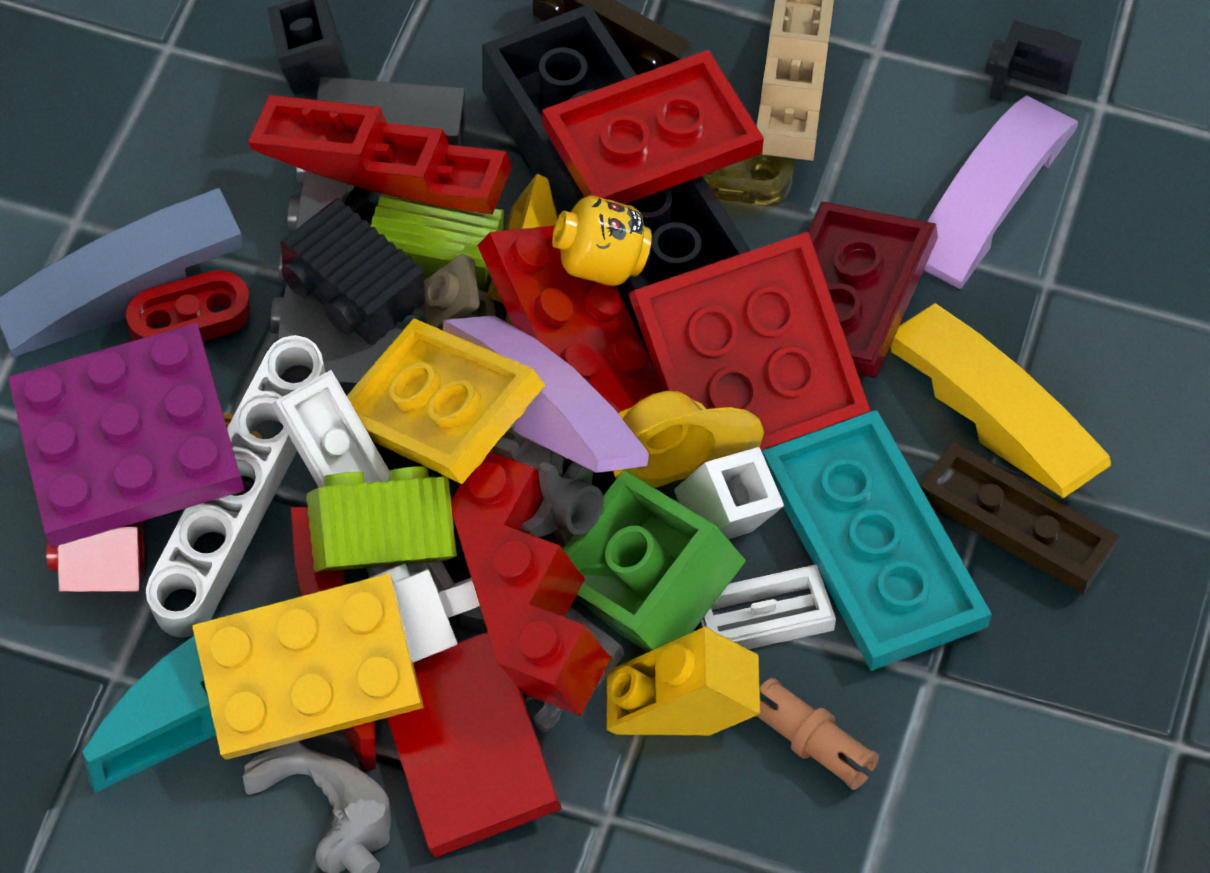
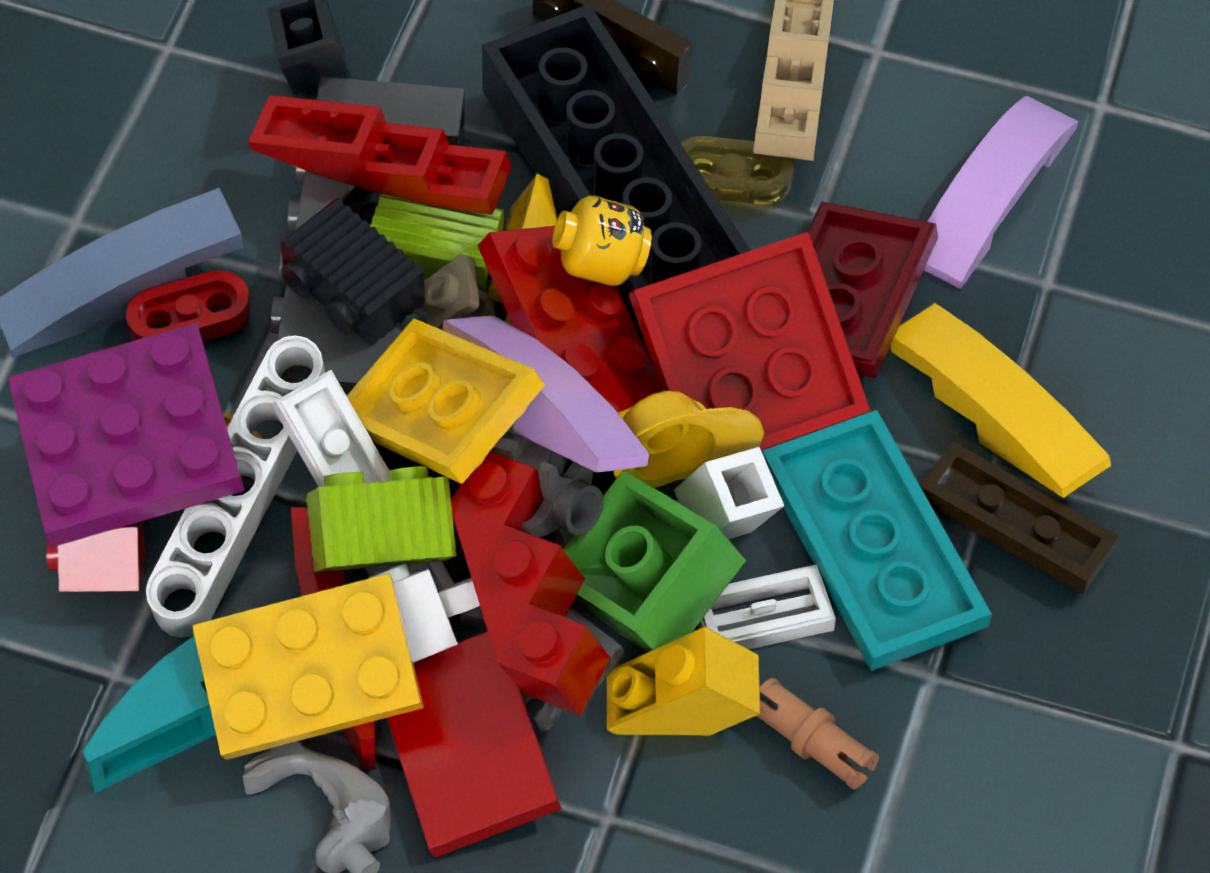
red plate [542,50,764,204] -> none
black bracket [985,20,1082,101] -> none

